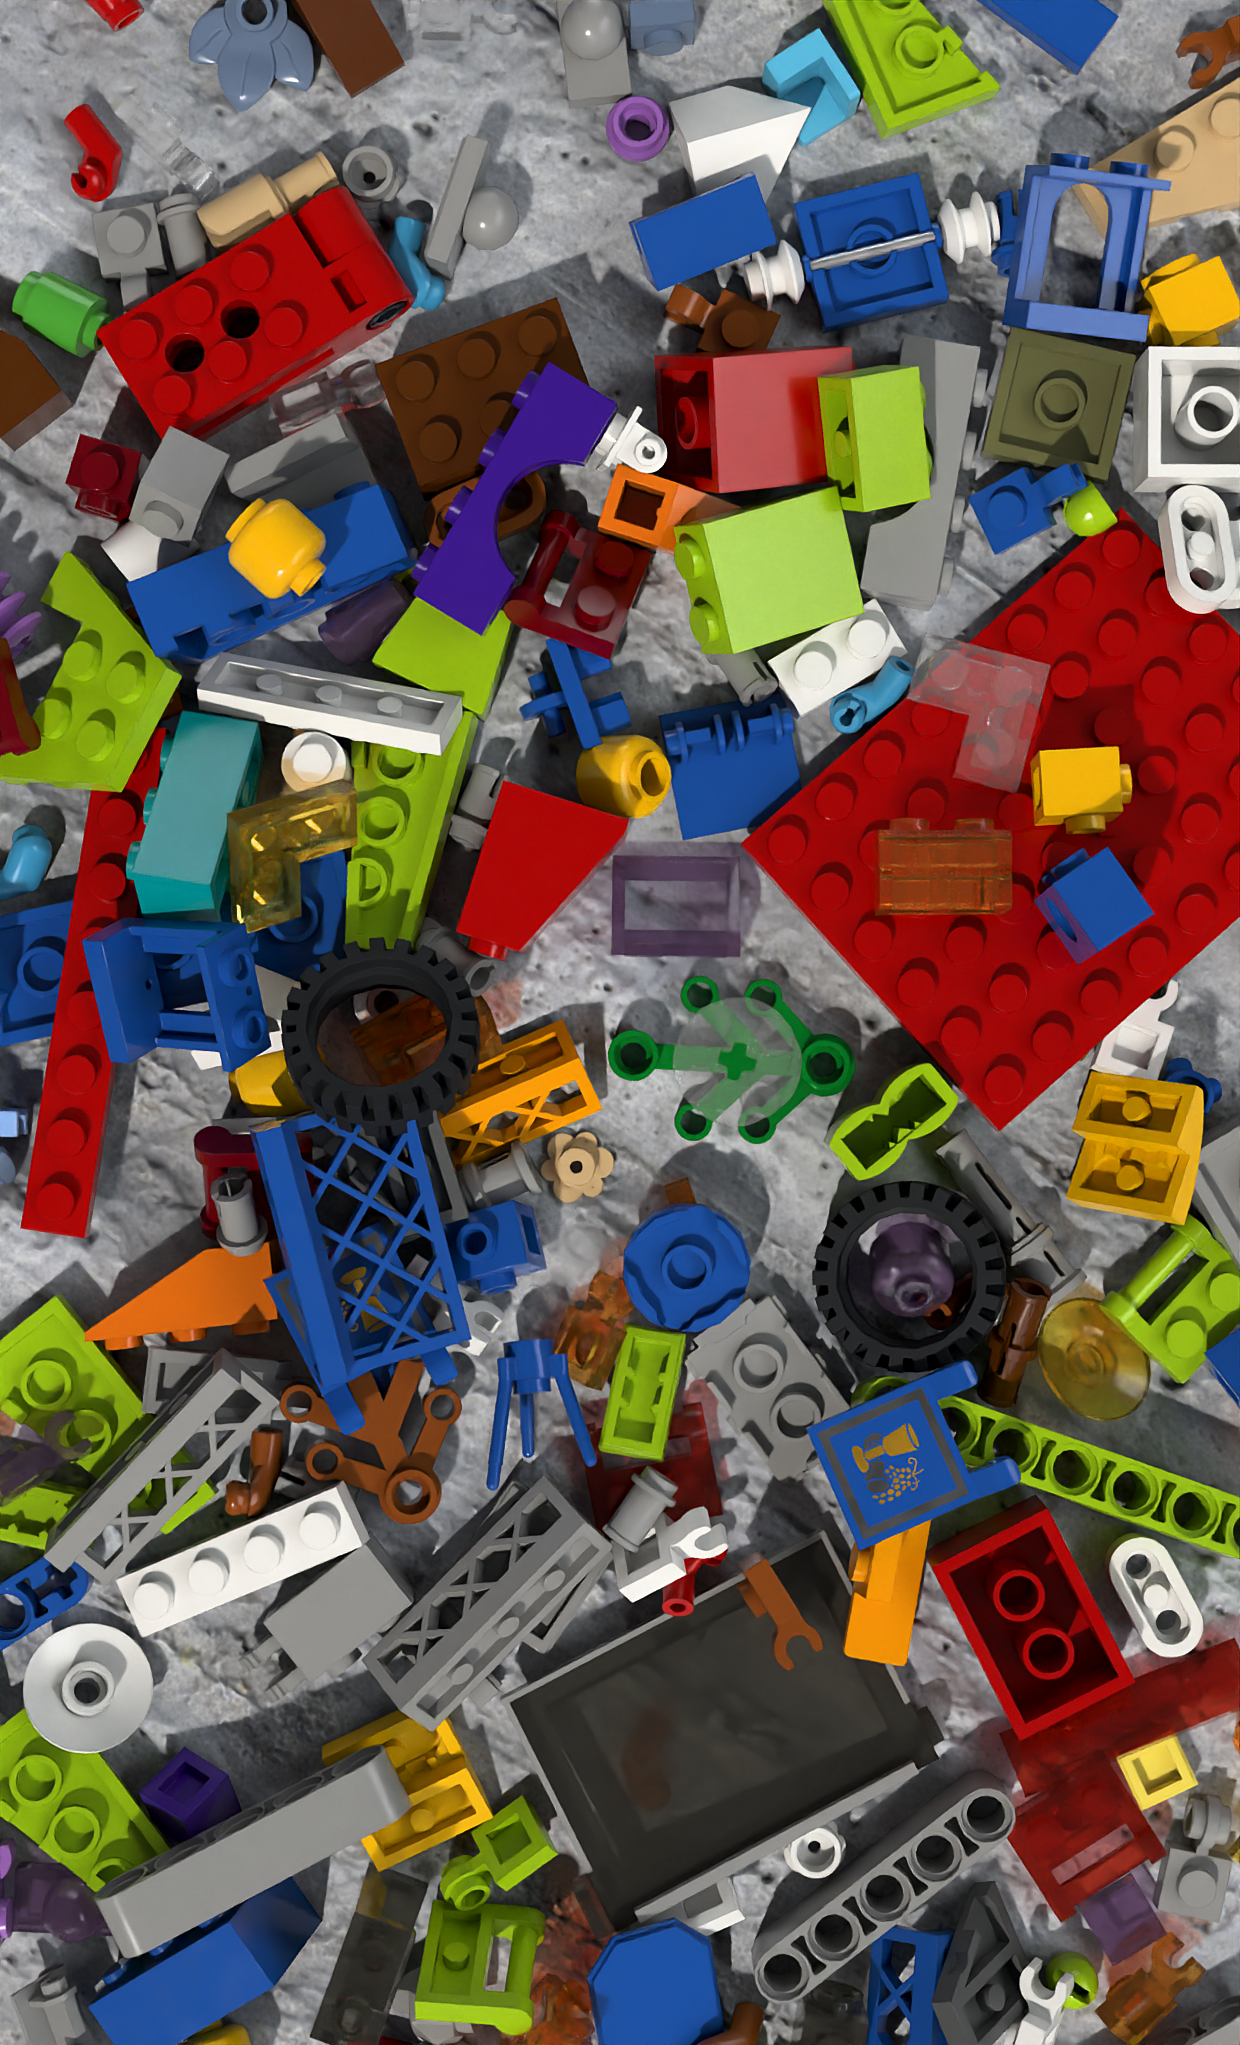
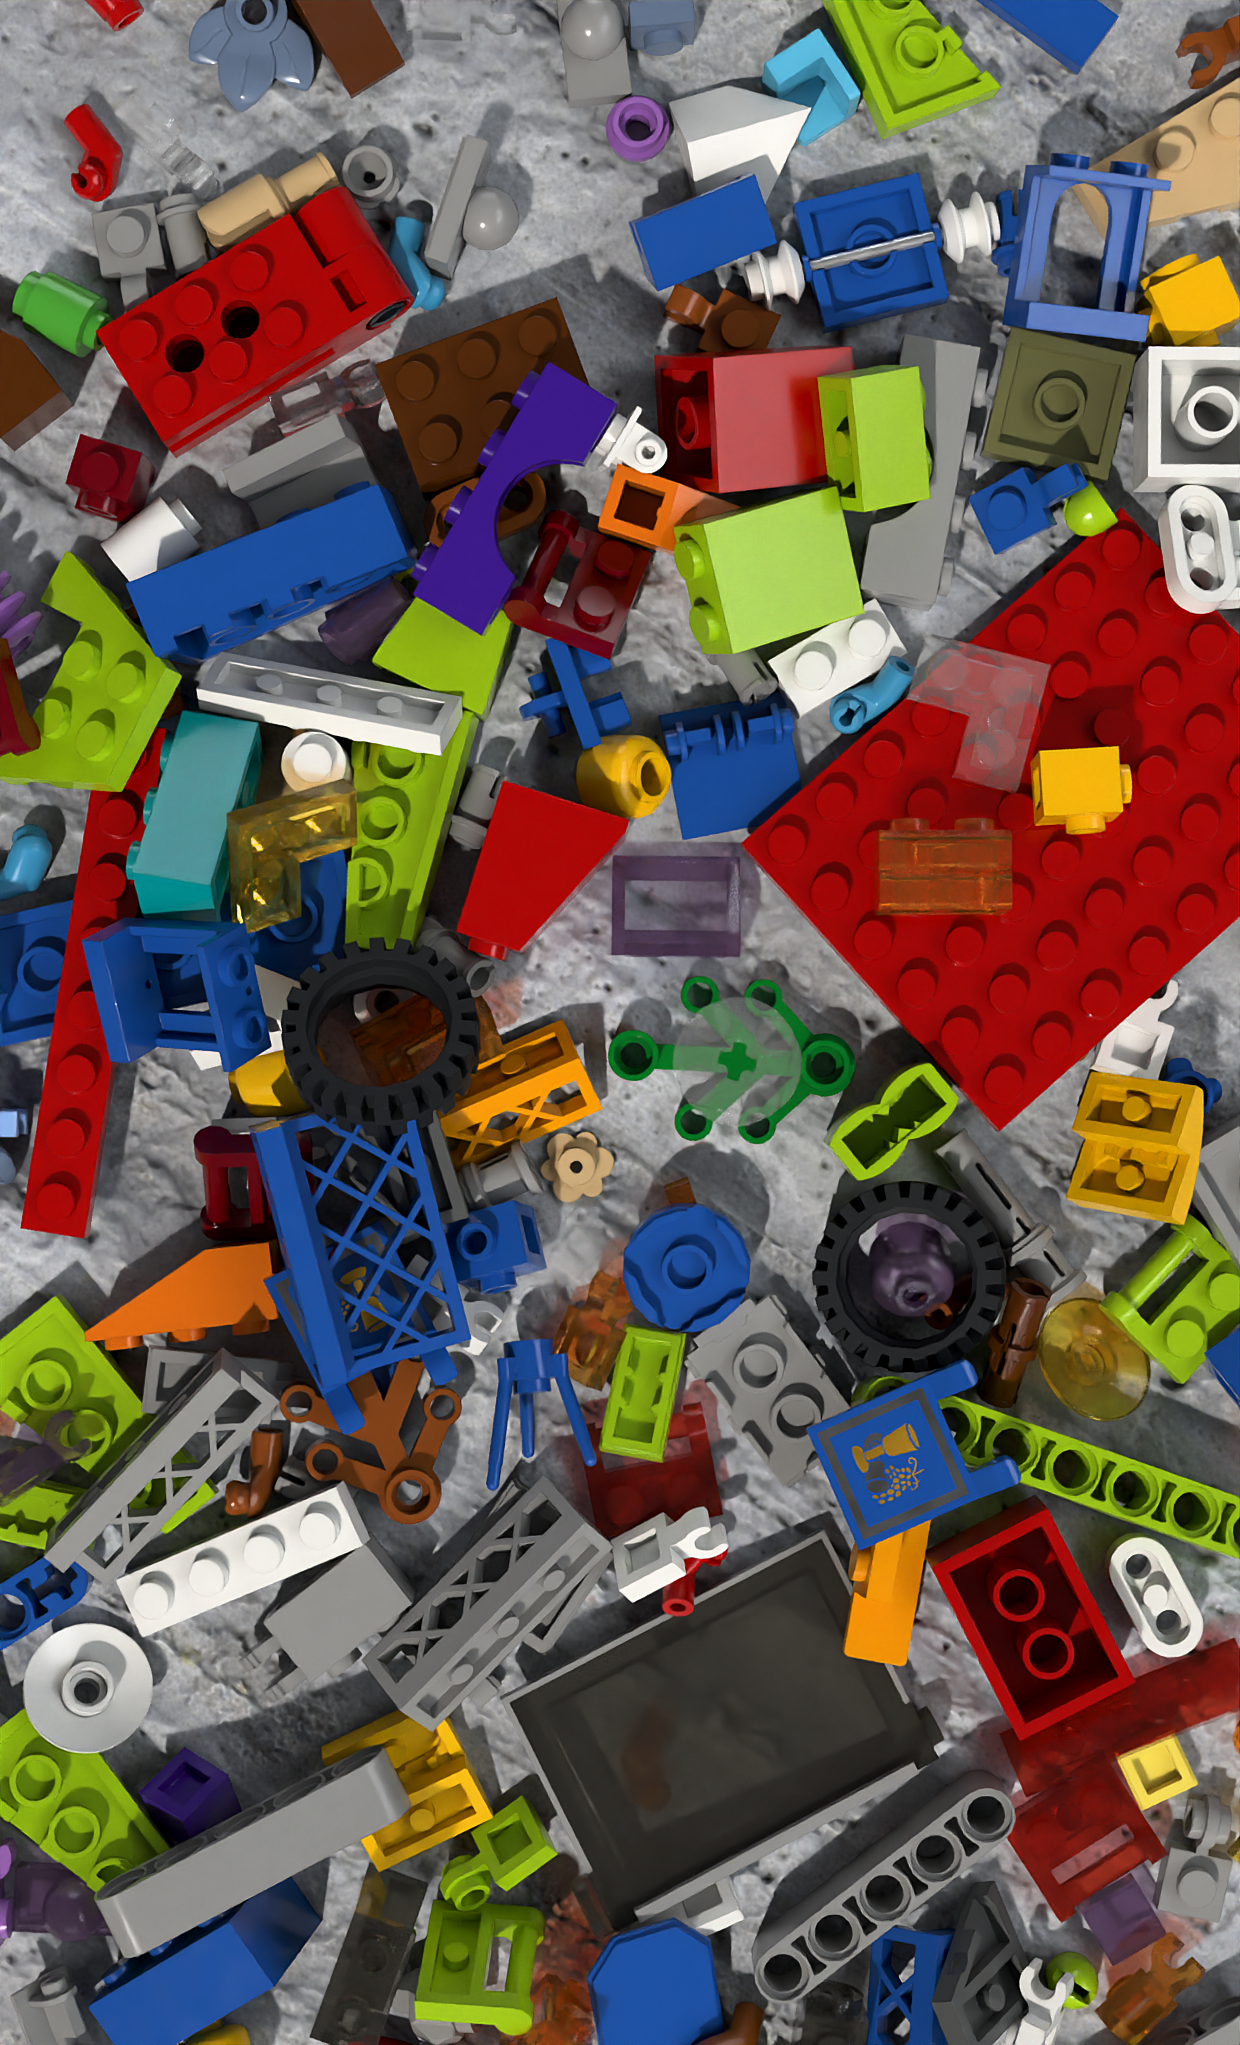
light grey brick [128,426,230,548] -> none
light grey pin [210,1172,268,1257] -> none
yellow head [225,498,327,599] -> none
light grey pin [602,1465,679,1553] -> none
dark orange plate [736,1550,823,1671] -> none
white plate [784,1820,846,1879] -> none
blue brick [1034,847,1155,964] -> none

